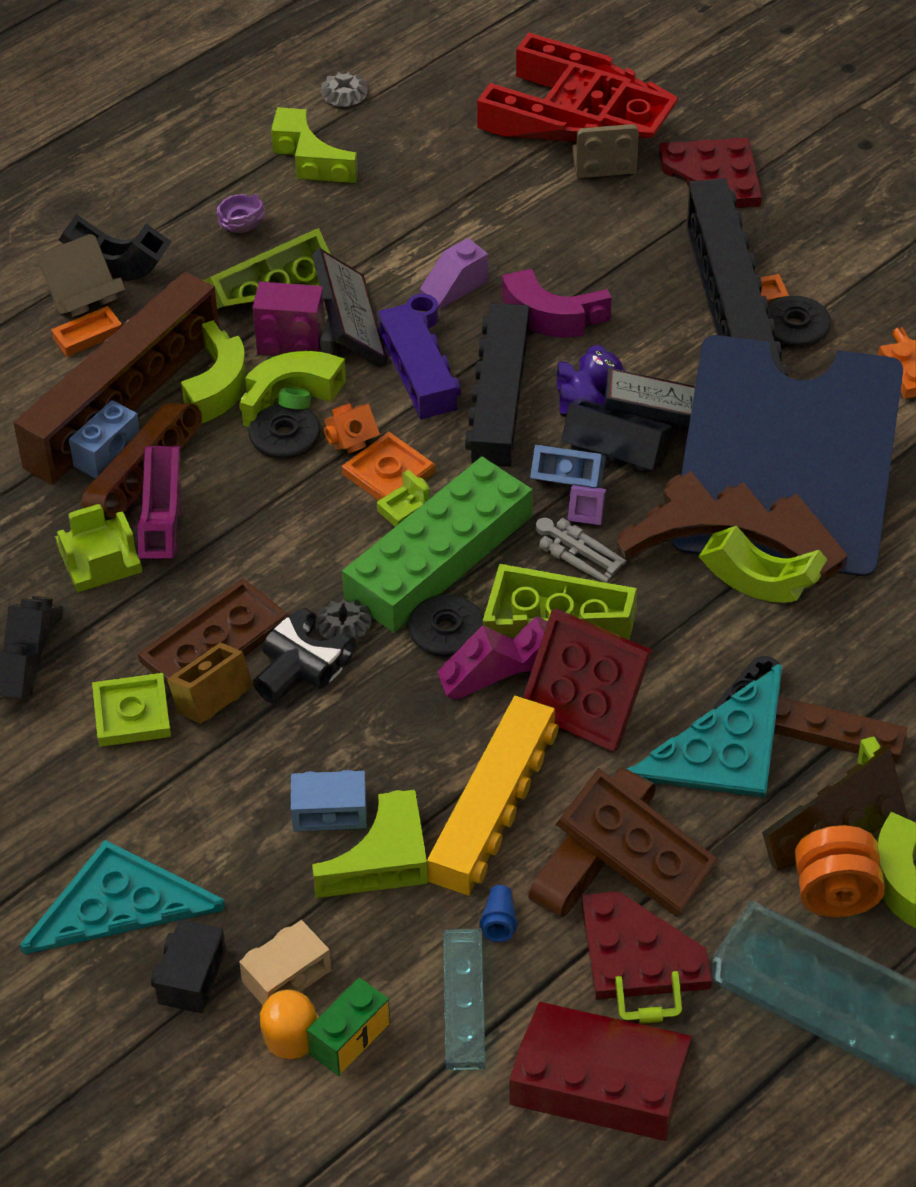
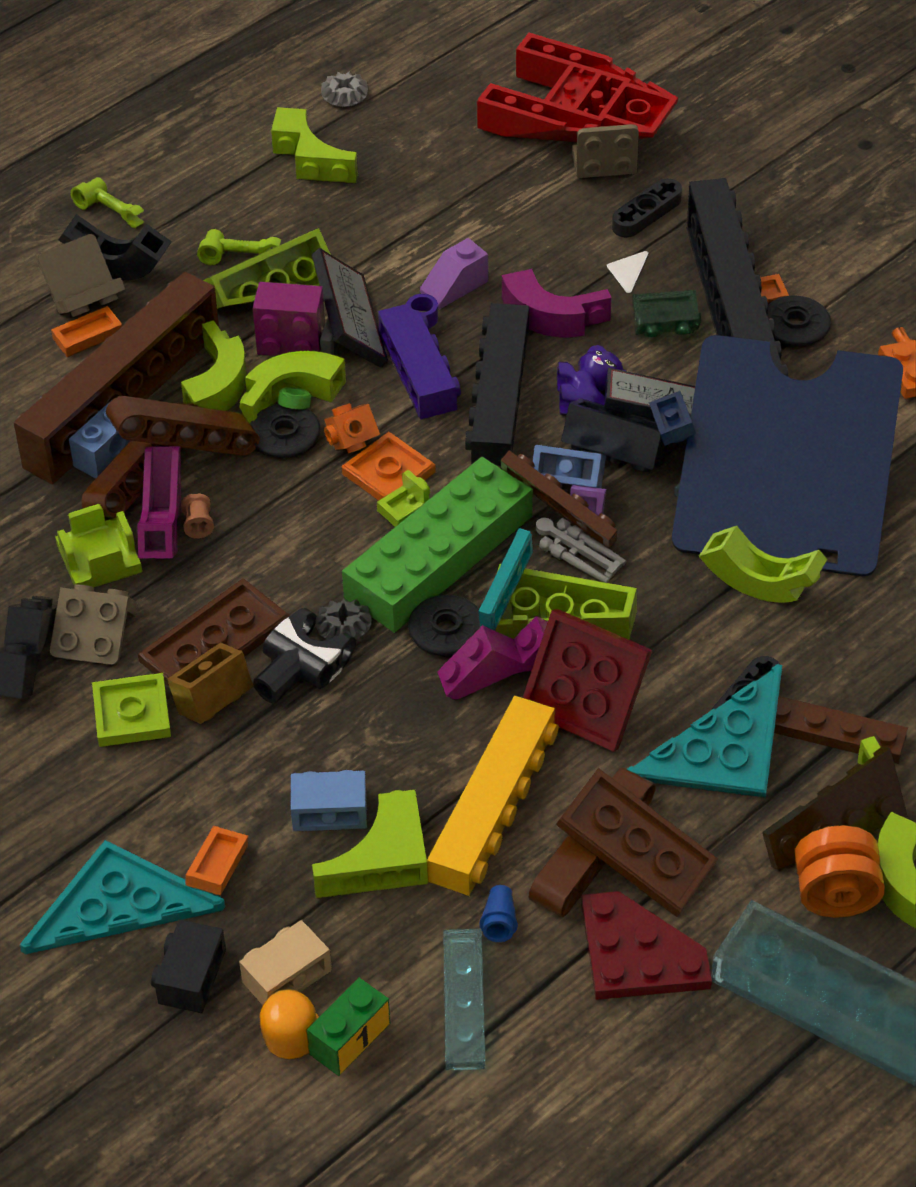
medium lavender hair [216,194,266,234] -> none
dark red slope [509,1001,692,1141] -> none
lime piece [615,971,682,1024] -> none
reddish brown arch [616,471,848,586] -> none
dark red plate [659,138,762,208] -> none
none -> dark tan bracket [50,584,138,665]
none -> lime brick [71,177,144,228]
none -> reddish brown beam [106,396,260,456]
none -> nougat bush [181,493,214,538]
none -> orange tile [185,826,248,896]
none -> lime brick [197,229,281,265]
none -> teal tile [479,528,533,631]
none -> reddish brown plate [501,450,617,549]
none -> white sticker [607,251,648,293]
none -> black beam [612,178,682,238]
none -> clear green bracket [632,290,702,337]
none -> dark blue plate [649,391,696,445]

